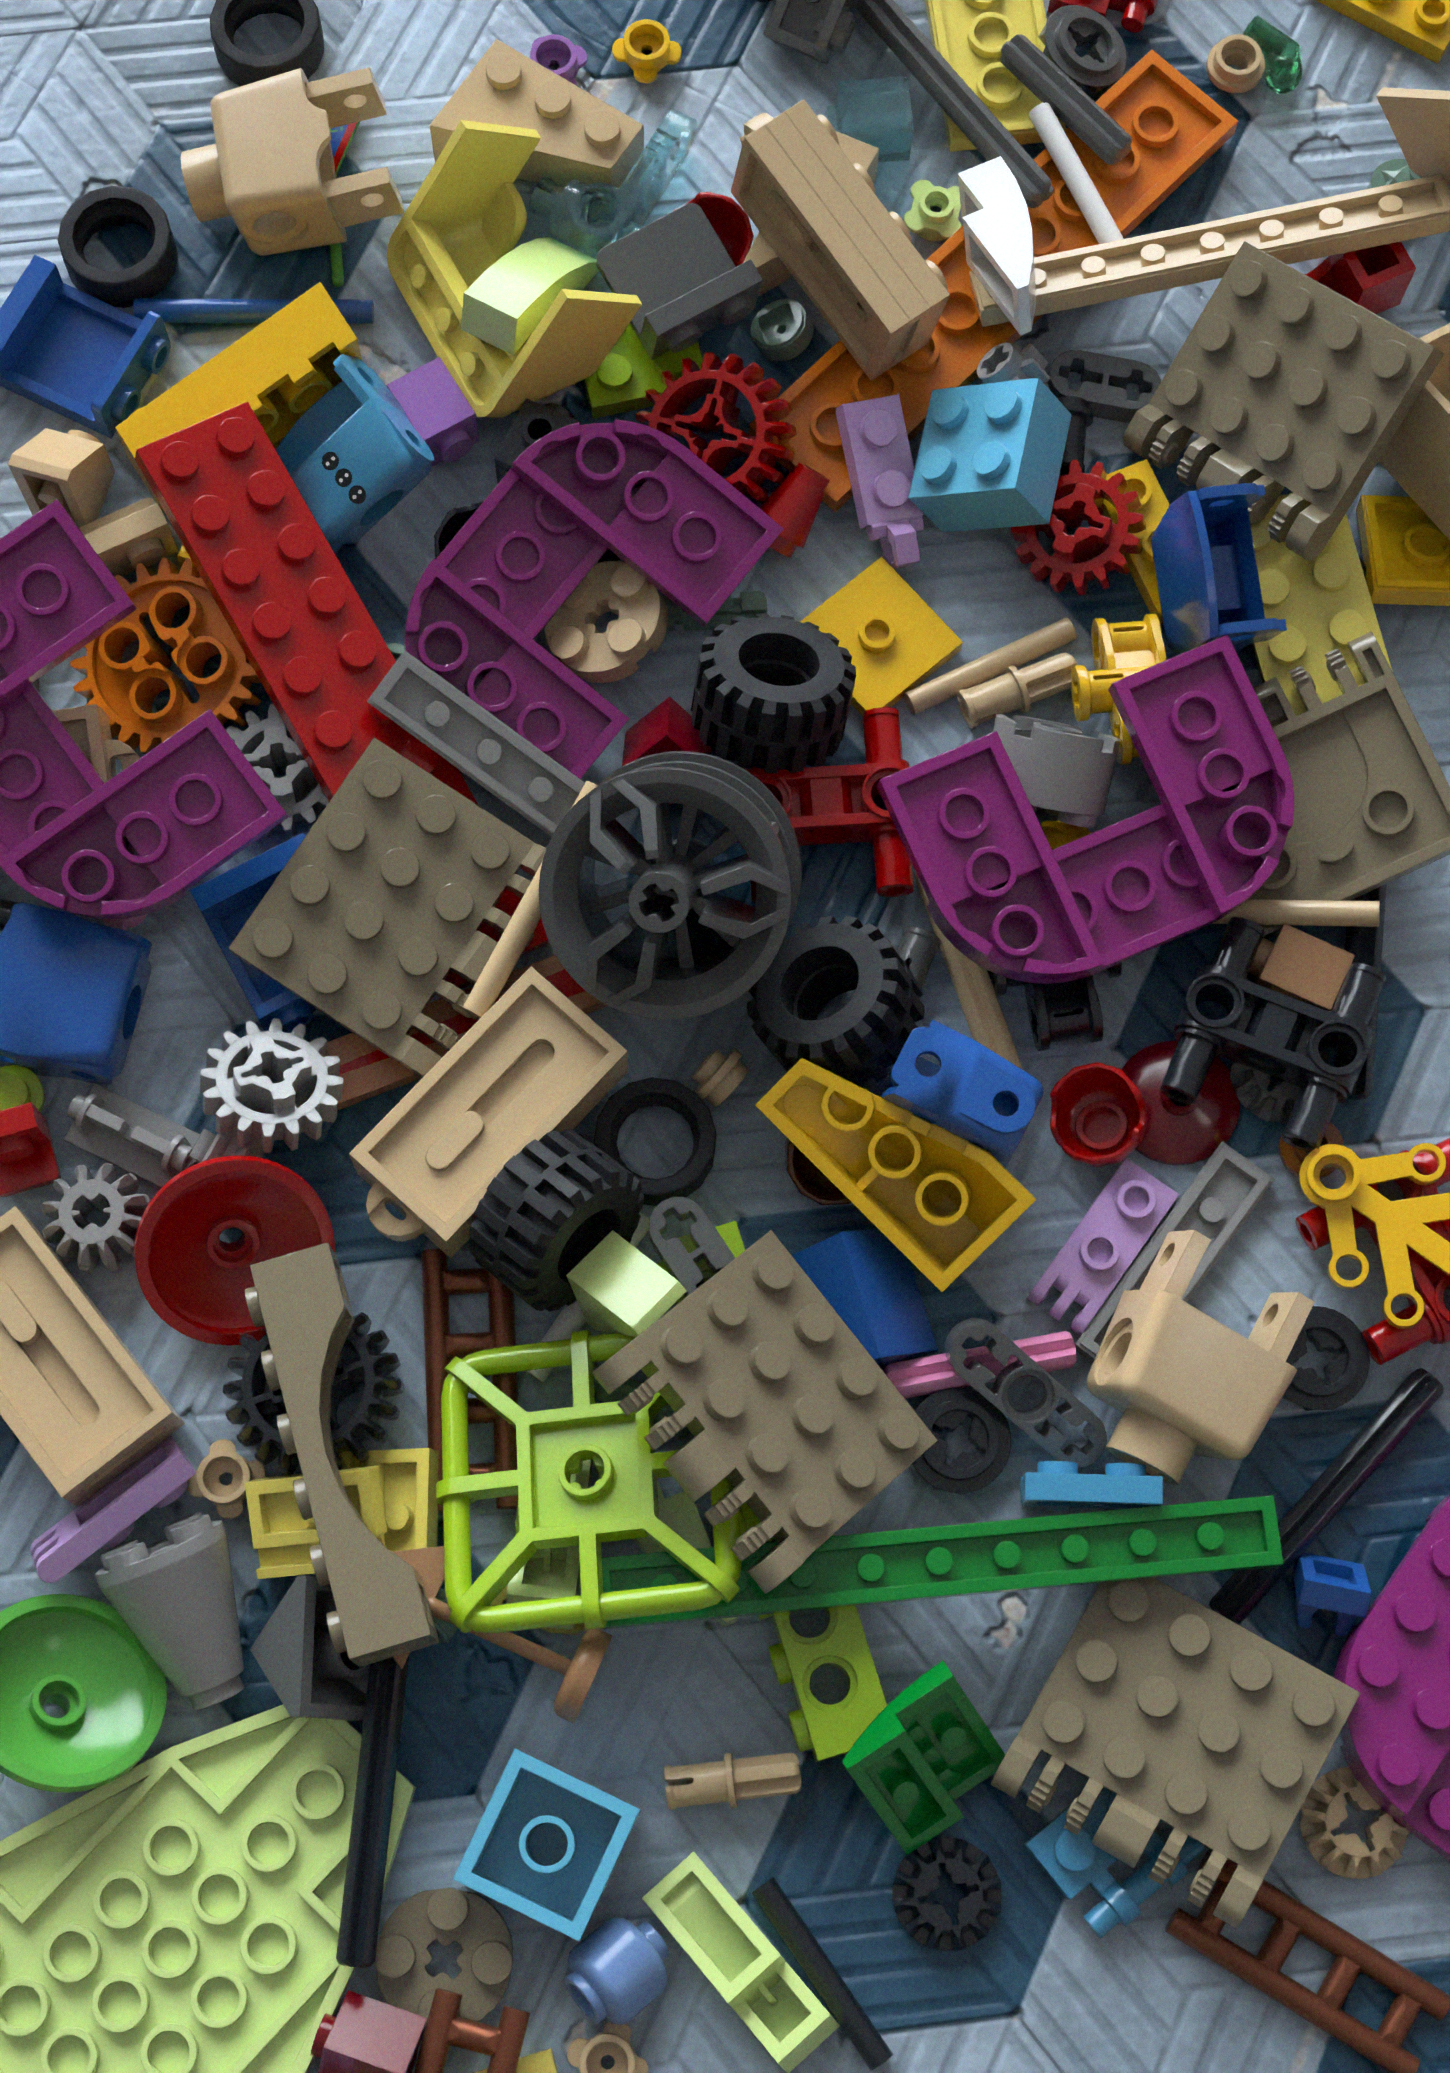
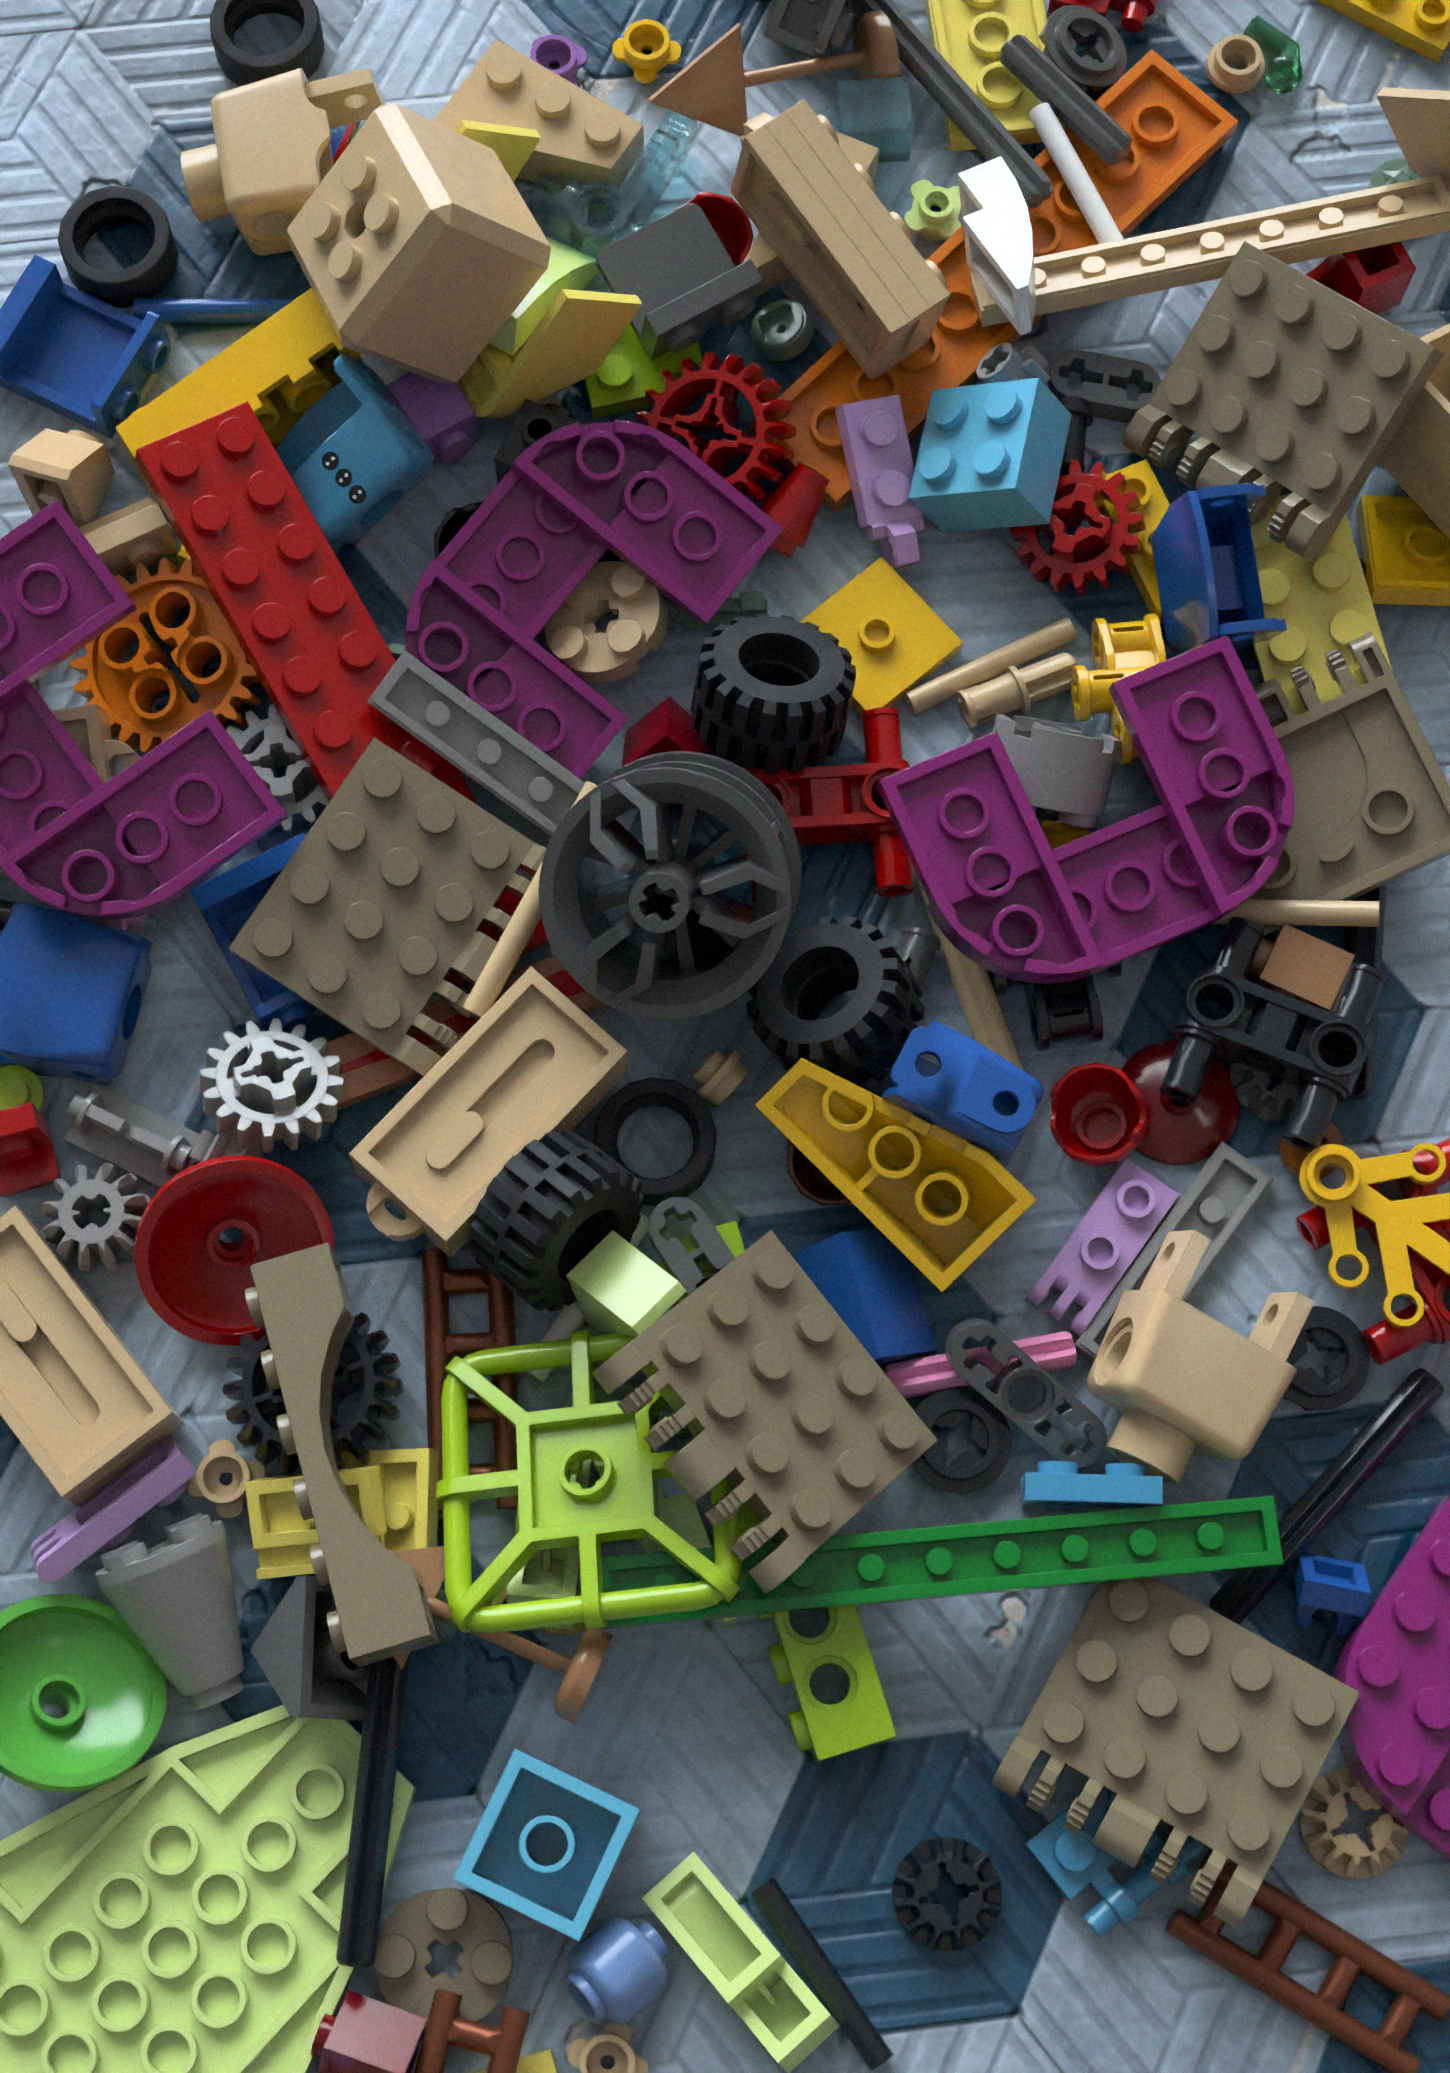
tan axle [664,1753,802,1810] -> none
green slope [842,1660,1005,1855] -> none
none -> tan plate [286,103,551,384]
none -> medium nougat piece [647,10,900,137]

